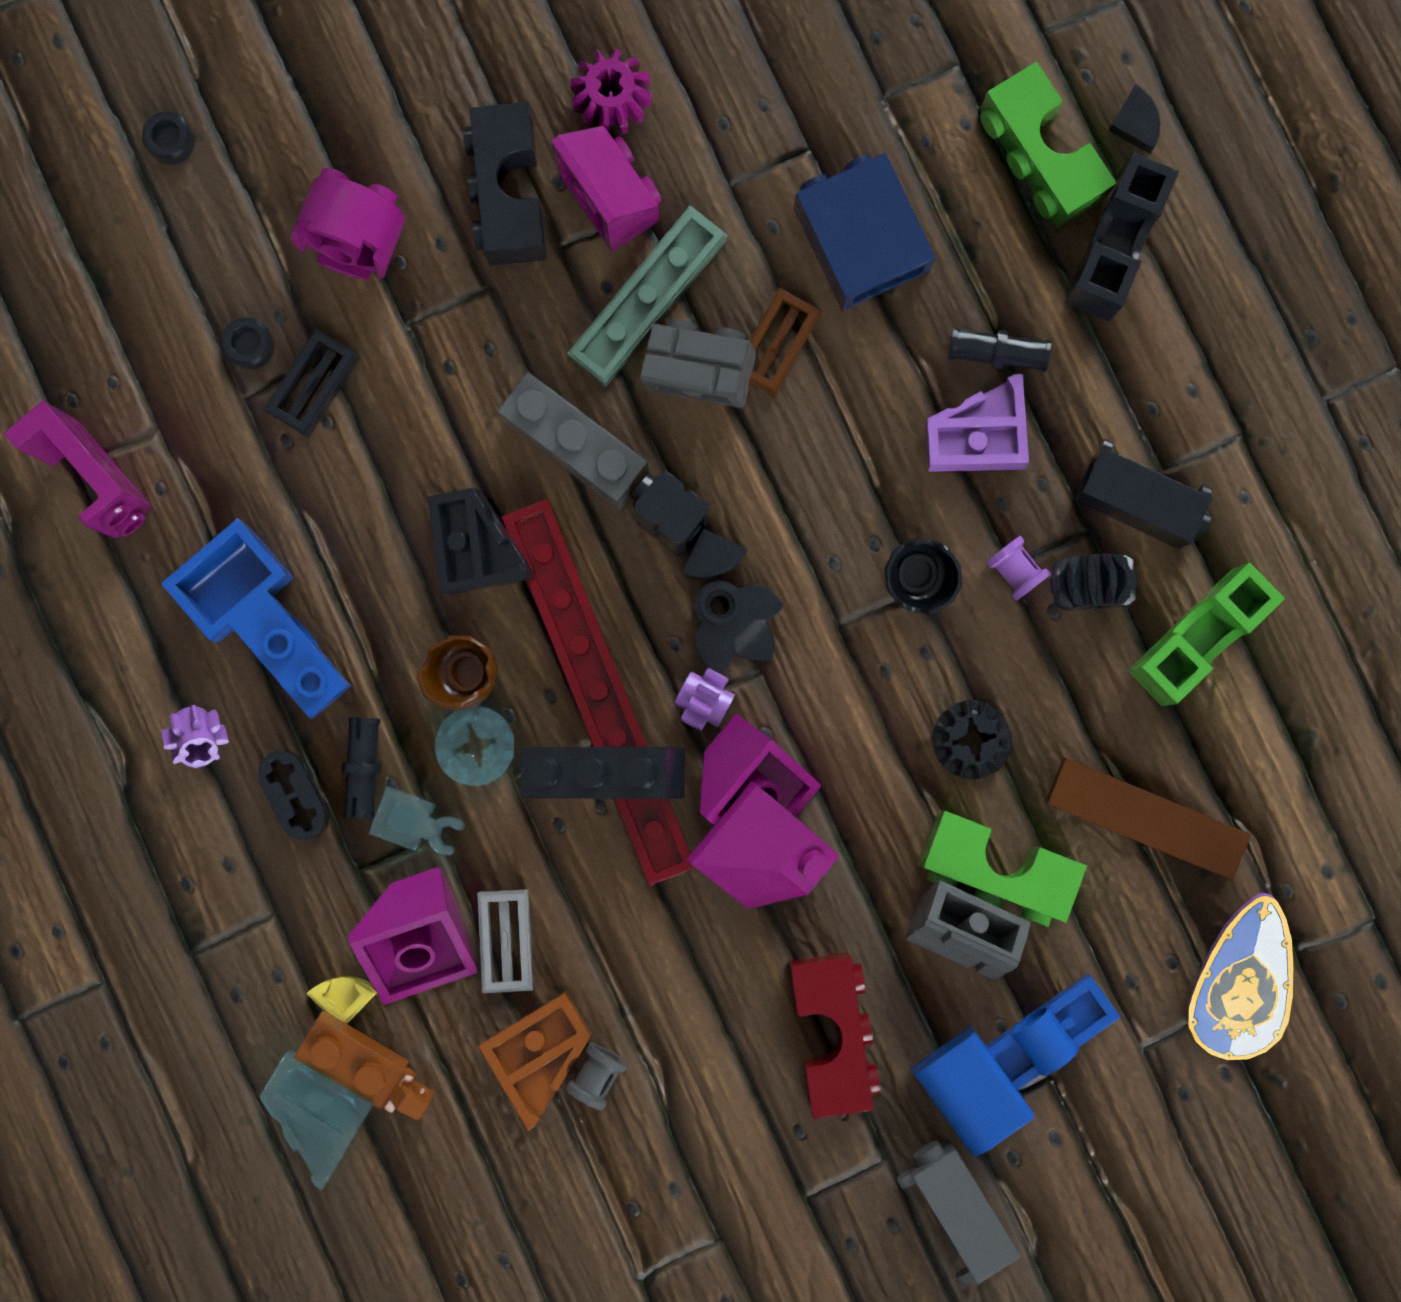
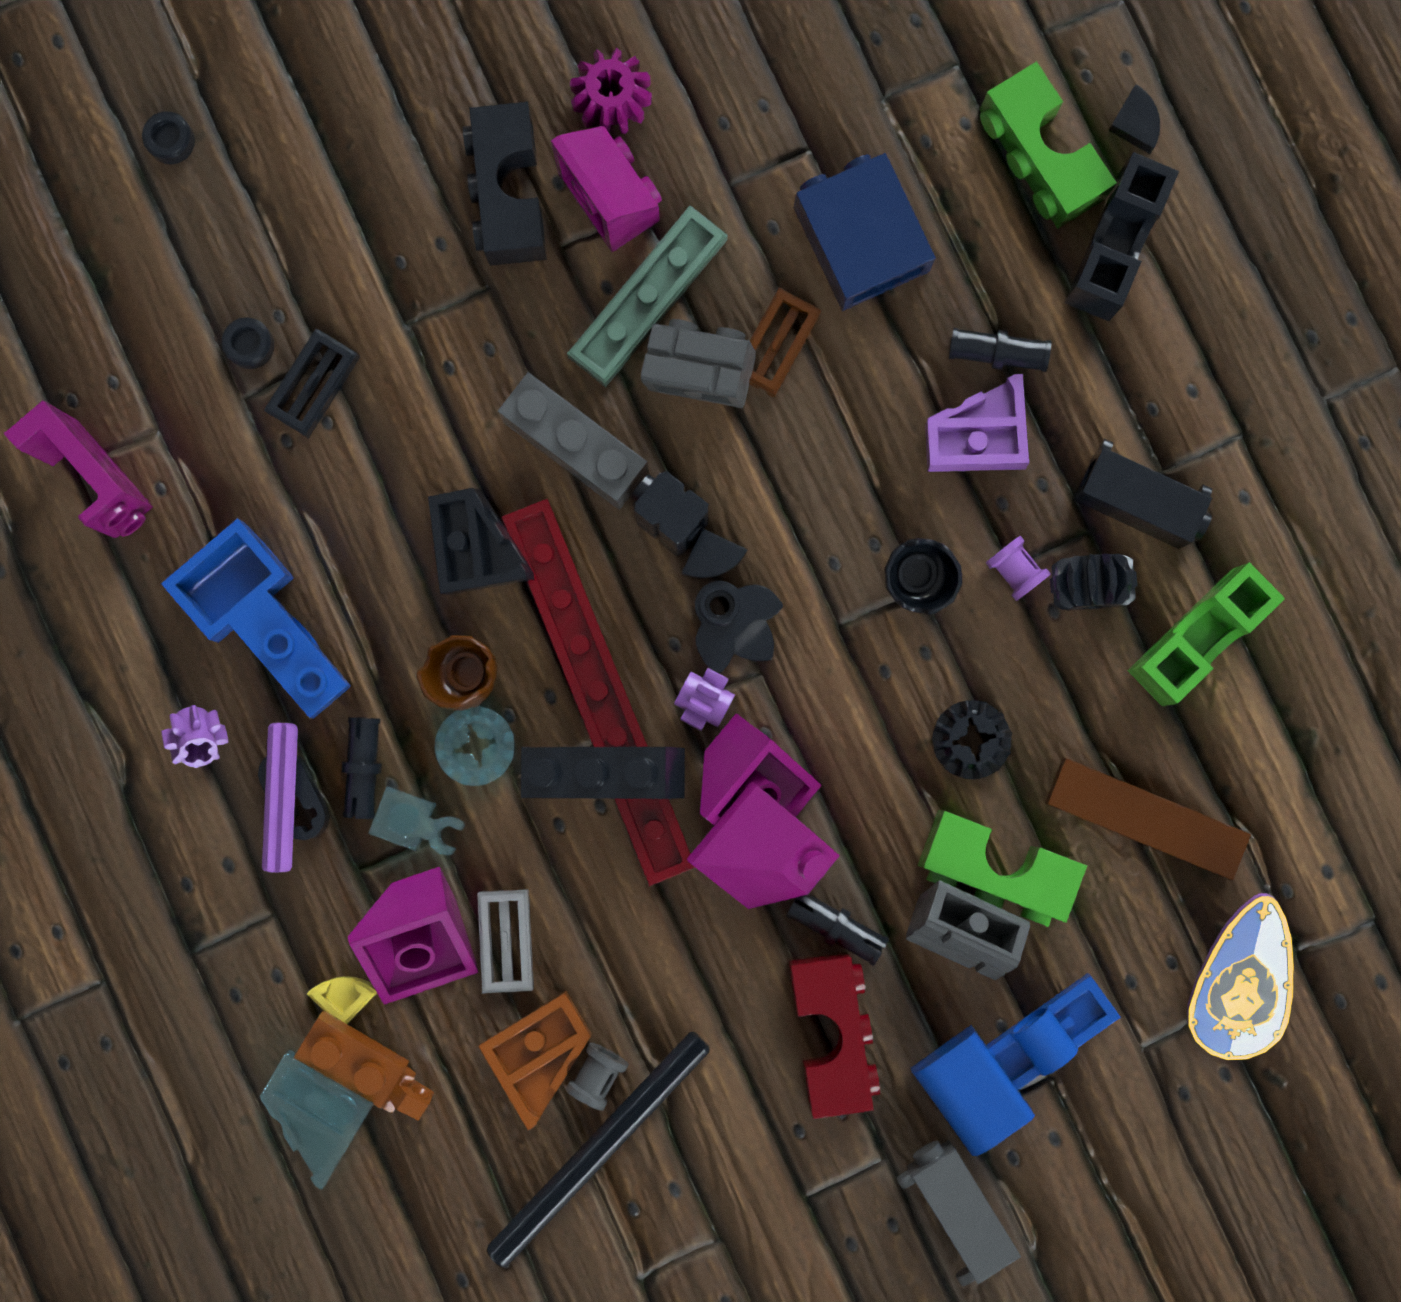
magenta brick [290,168,406,280] -> none
none -> medium lavender axle [262,723,298,873]
none -> black axle [486,1031,710,1268]
none -> black pin [786,894,889,966]

